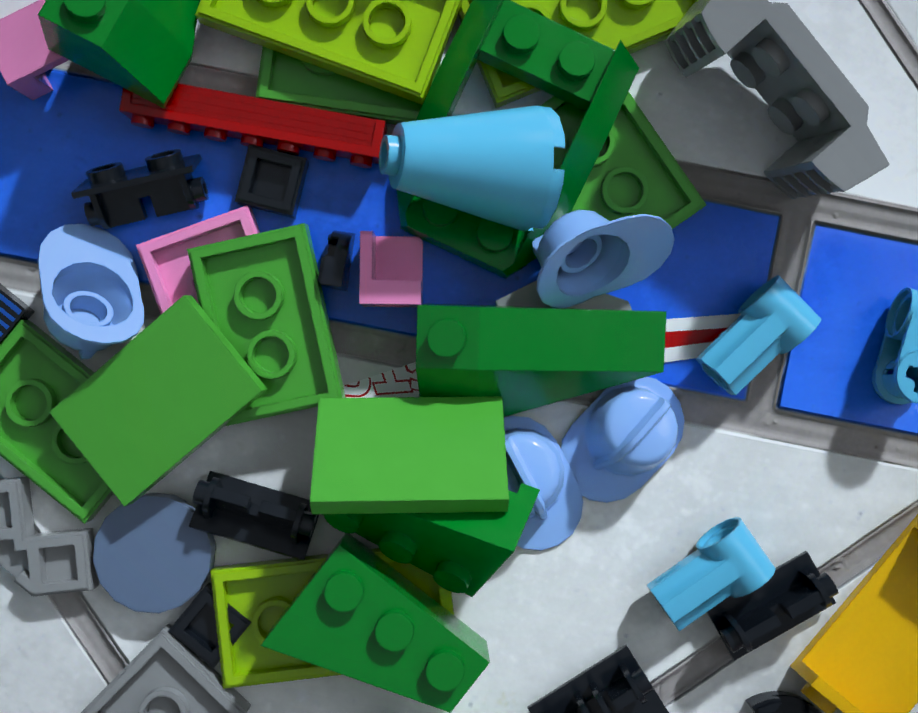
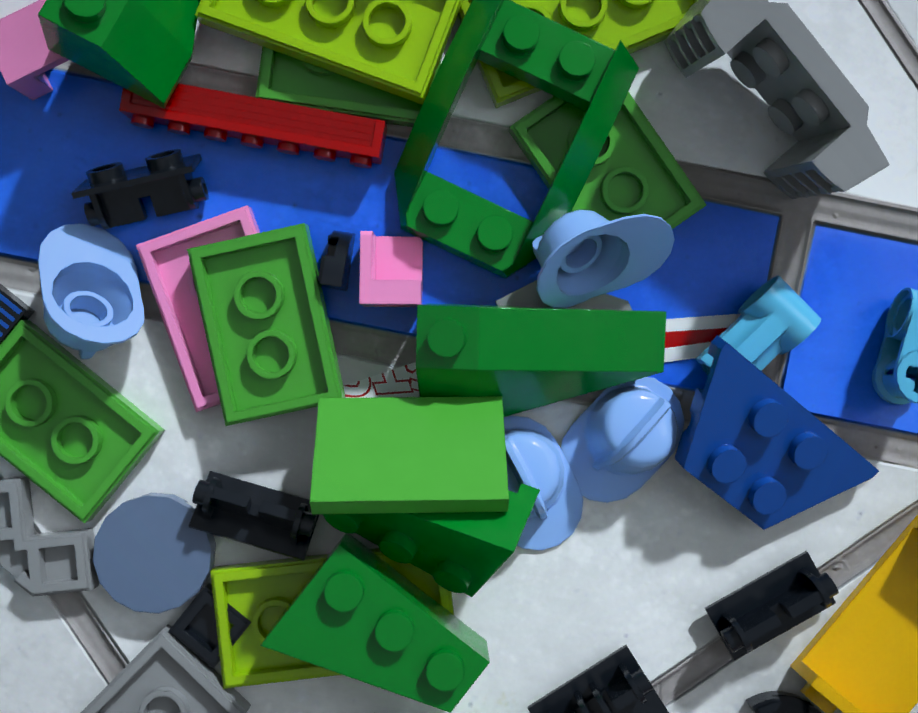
bright green tile [49,295,268,507] -> none
black tile [235,145,309,219] -> none
medium azure cone [379,105,565,231] -> none
medium azure piece [647,517,776,631] -> none
none -> blue wing [674,335,879,530]

